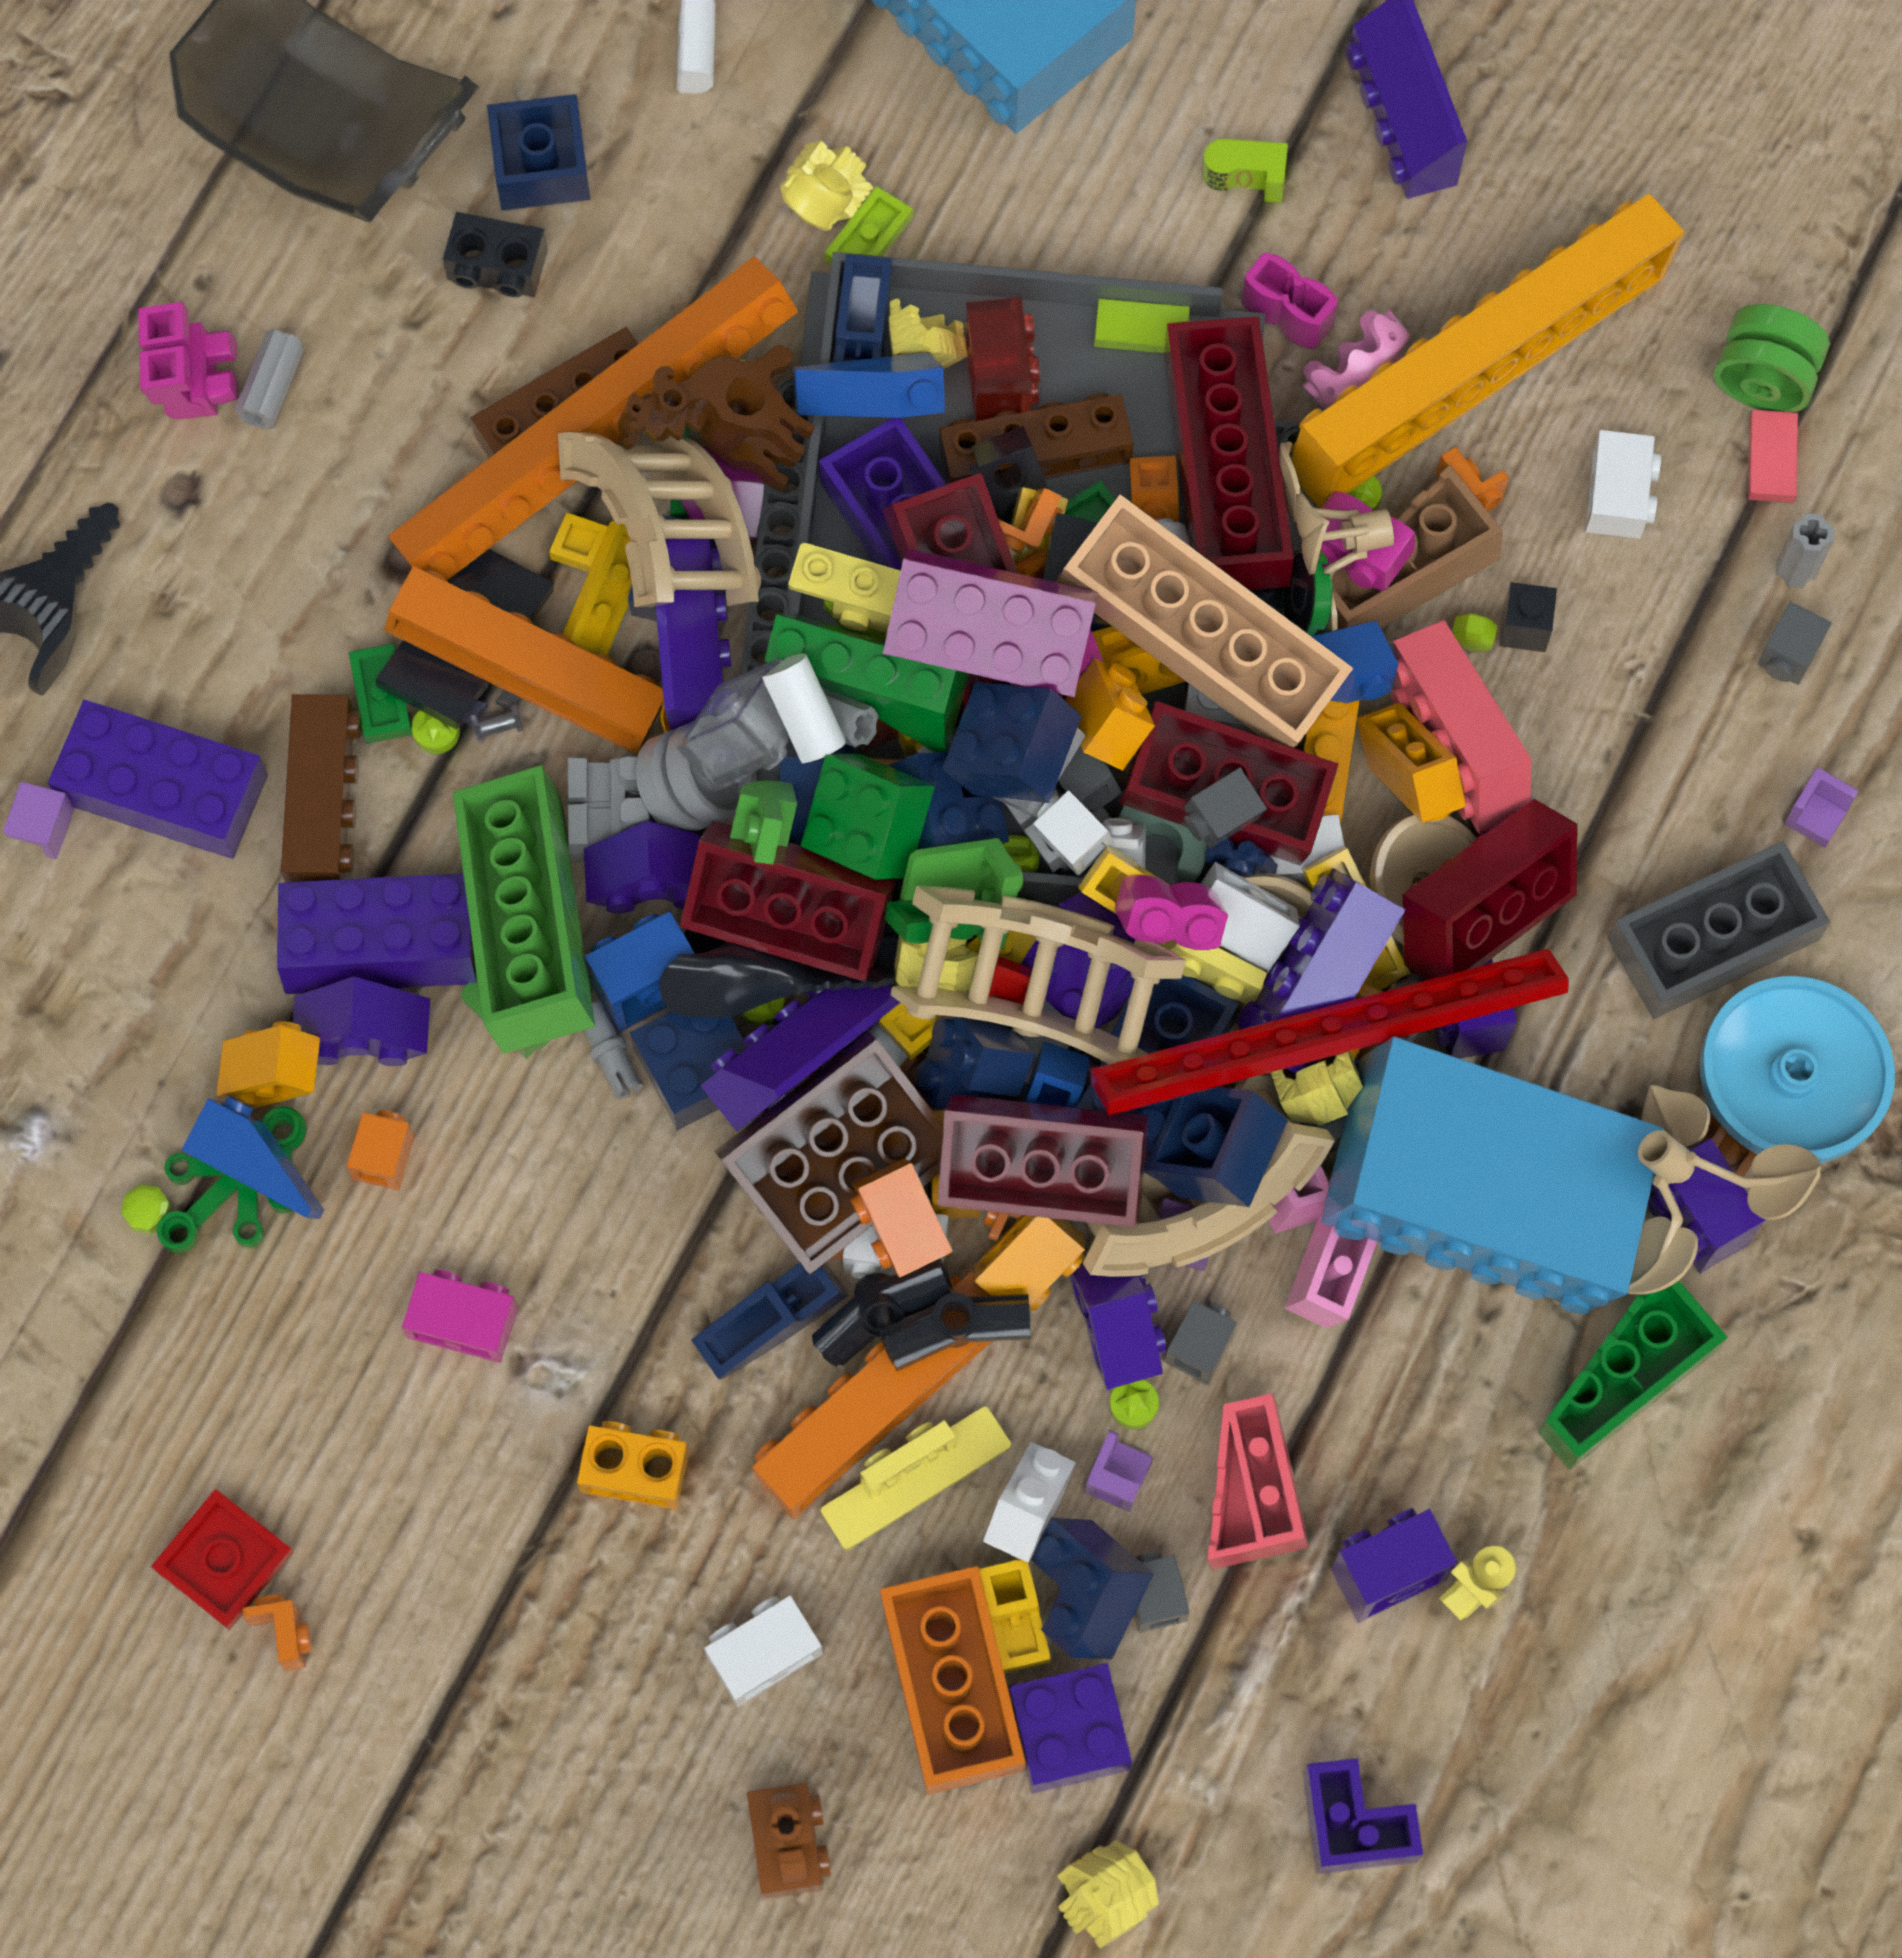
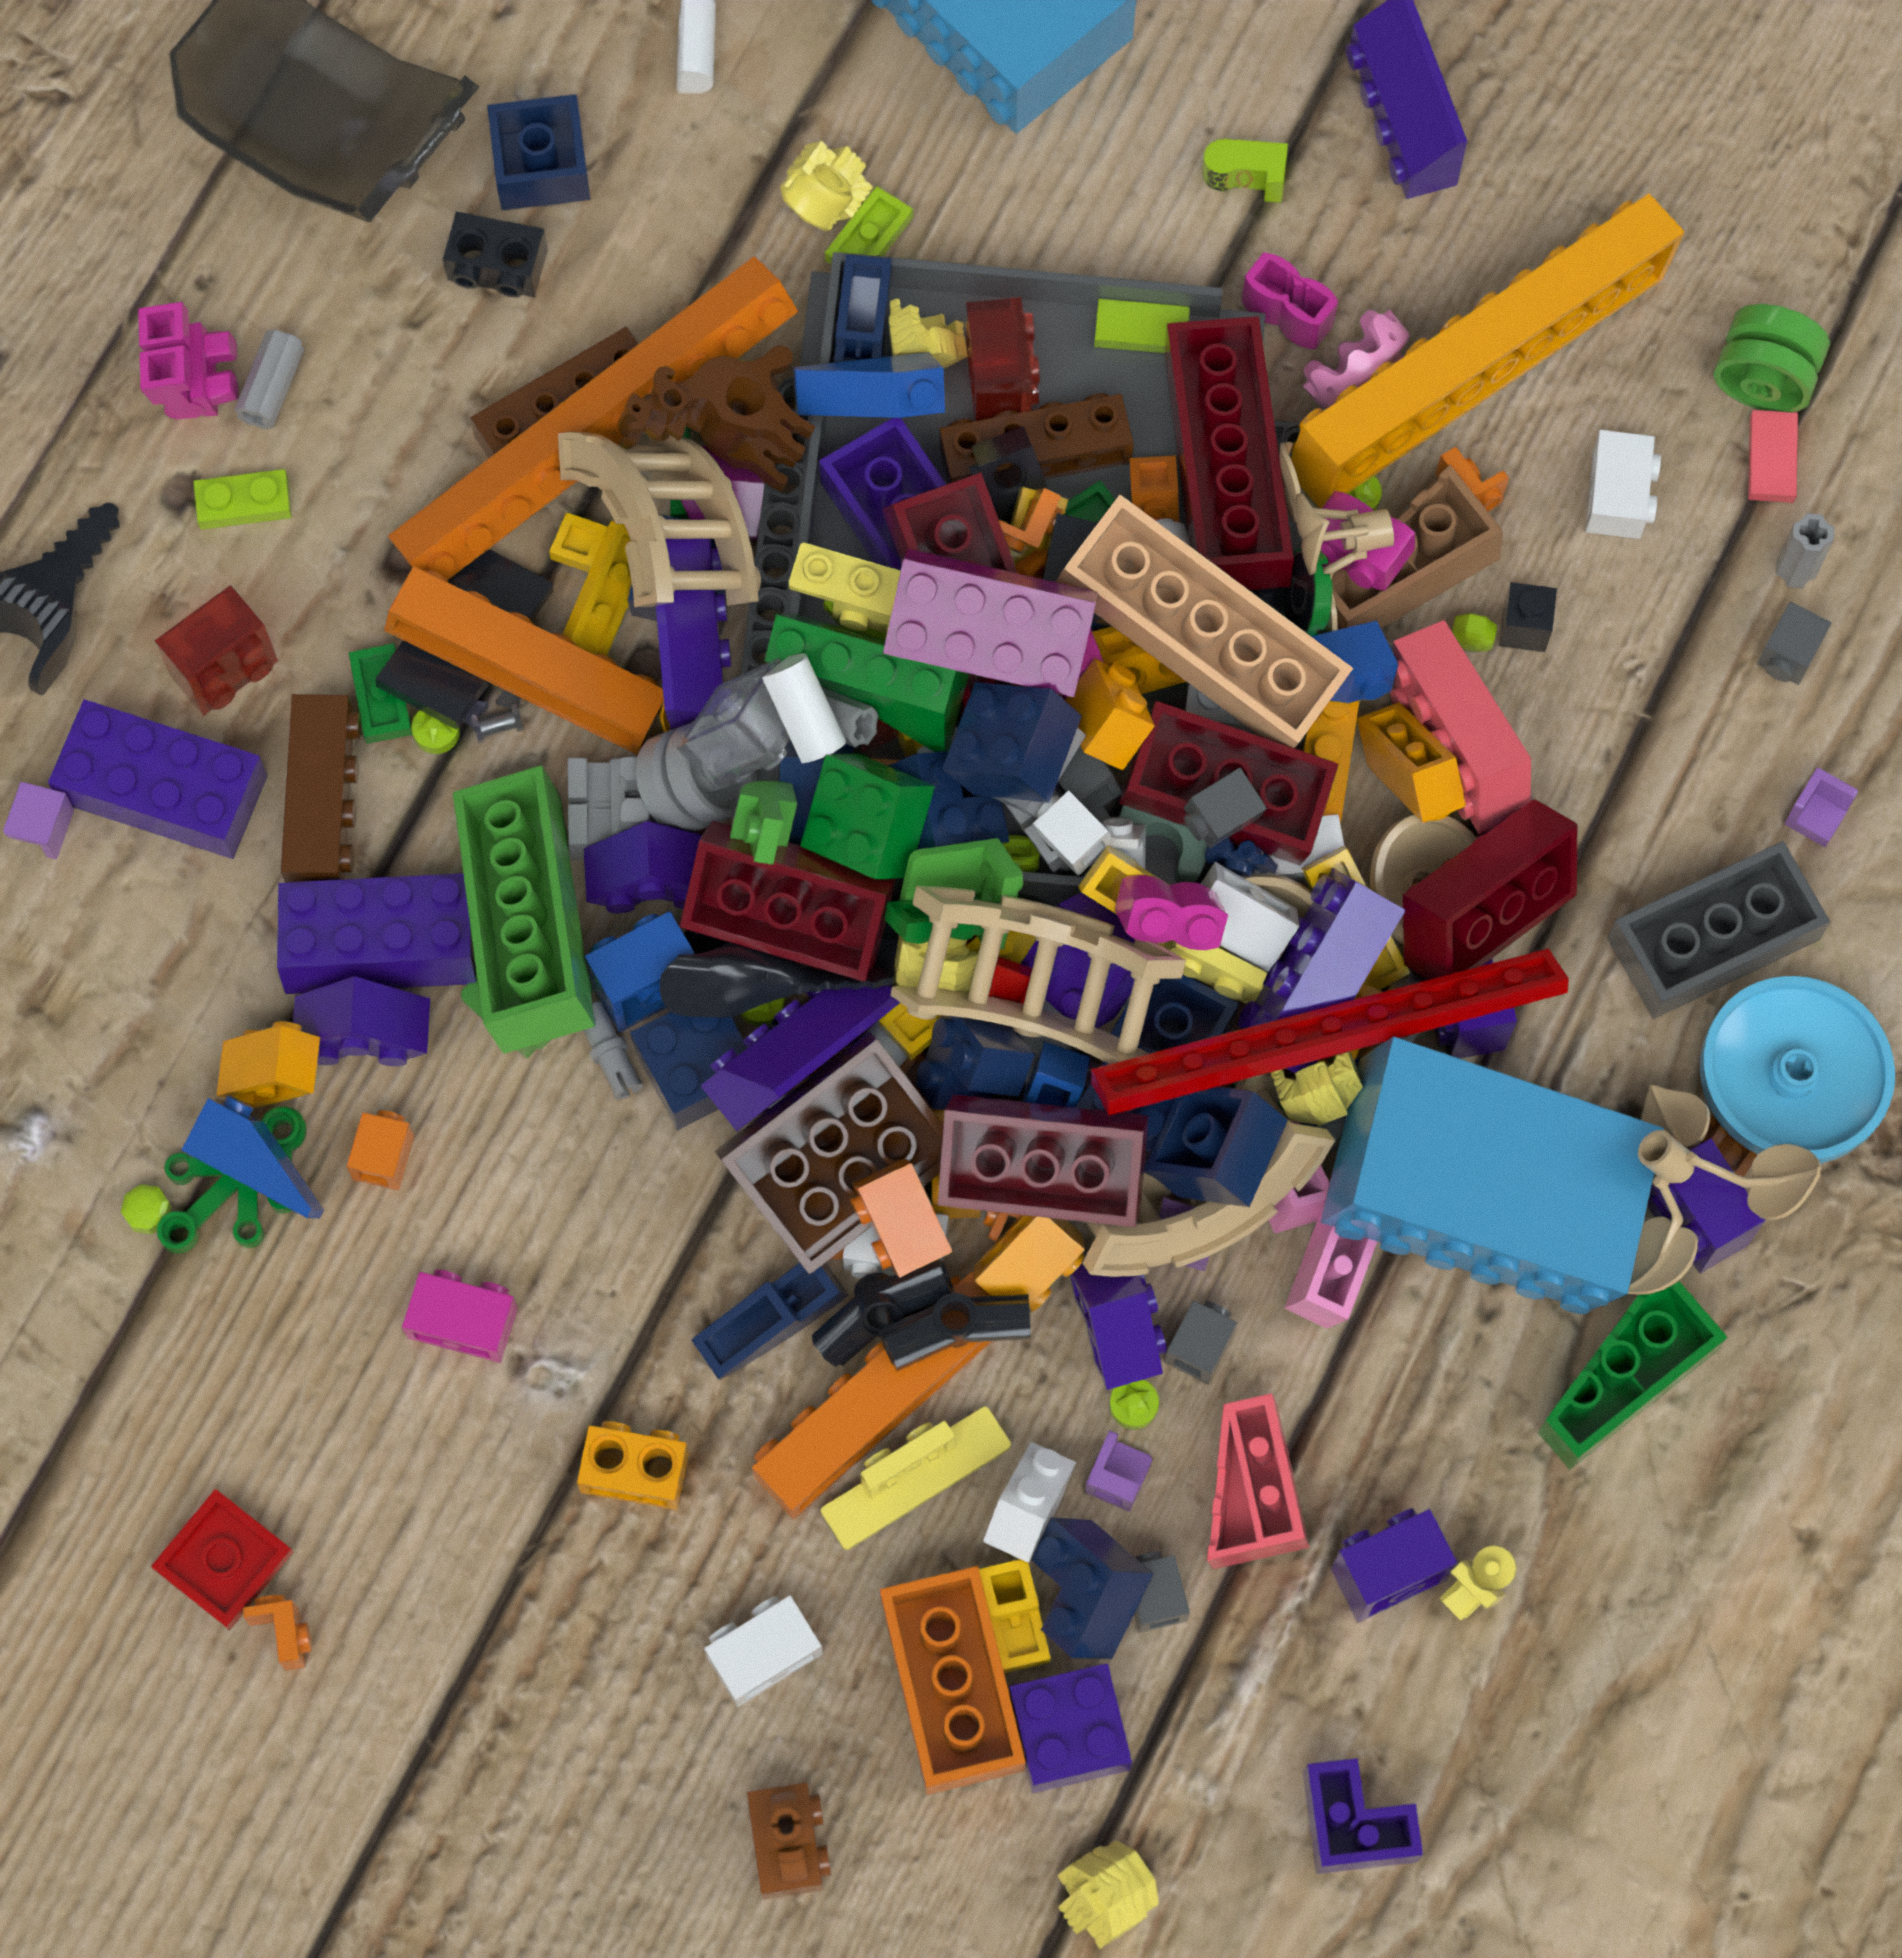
none -> clear red brick [154,585,278,716]
none -> lime plate [194,469,292,530]

